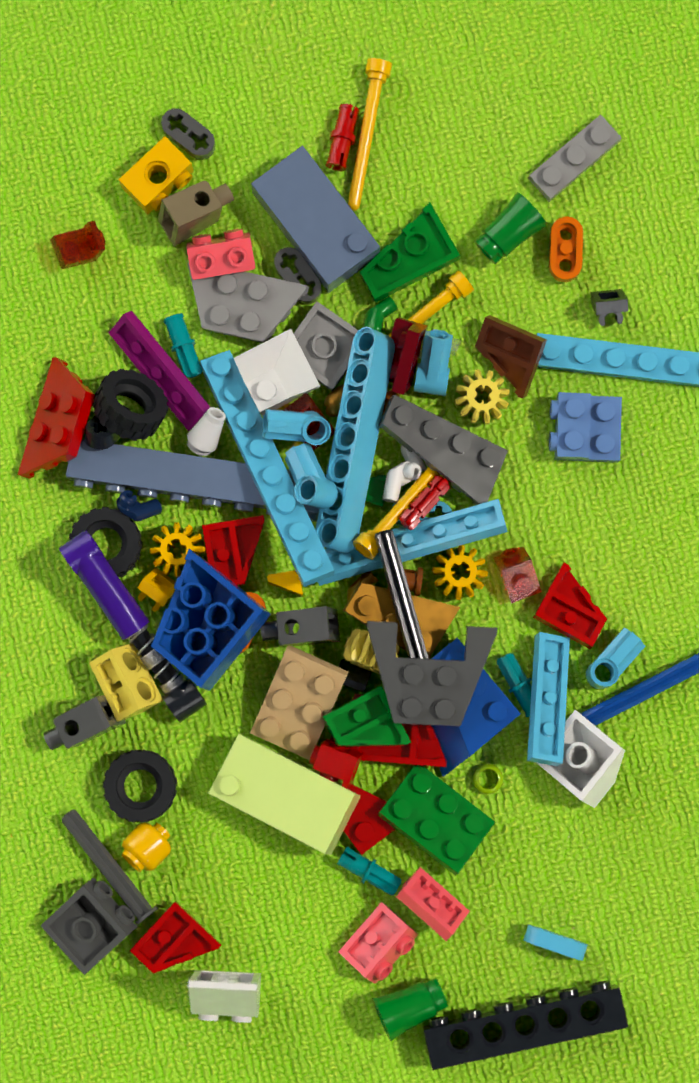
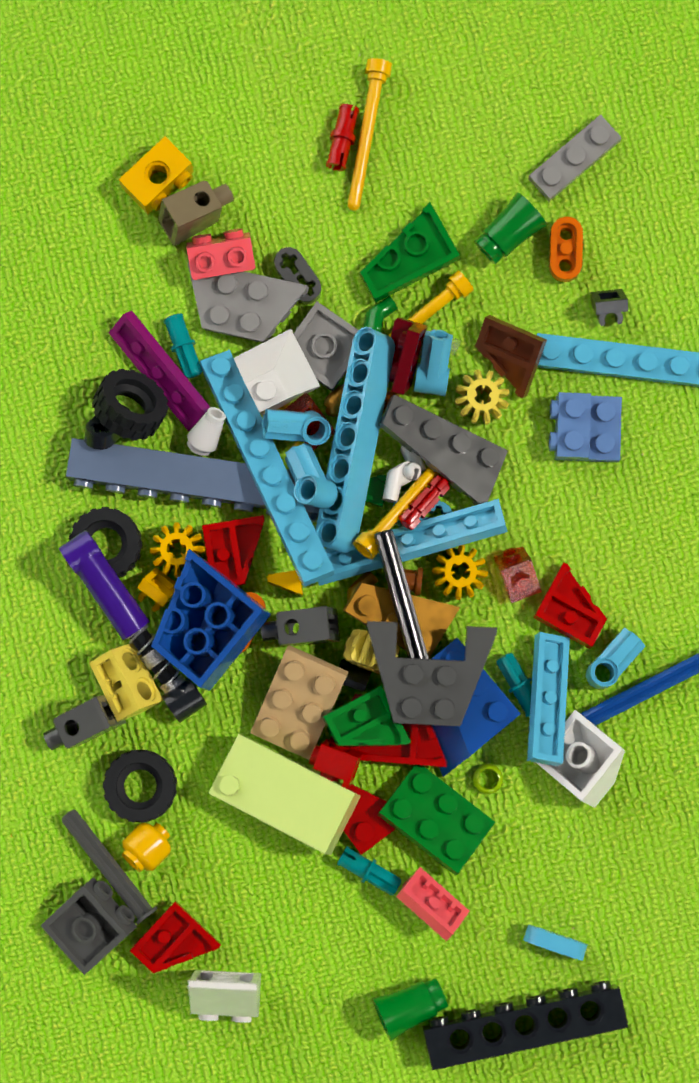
red wing [17,357,95,479] -> none
clear red bracket [50,221,105,269] -> none
dark blue arm [116,490,162,522] -> none
dark grey beam [161,108,216,160] -> none
sand blue brick [251,145,380,293] -> none
coral bracket [338,902,418,984] -> none

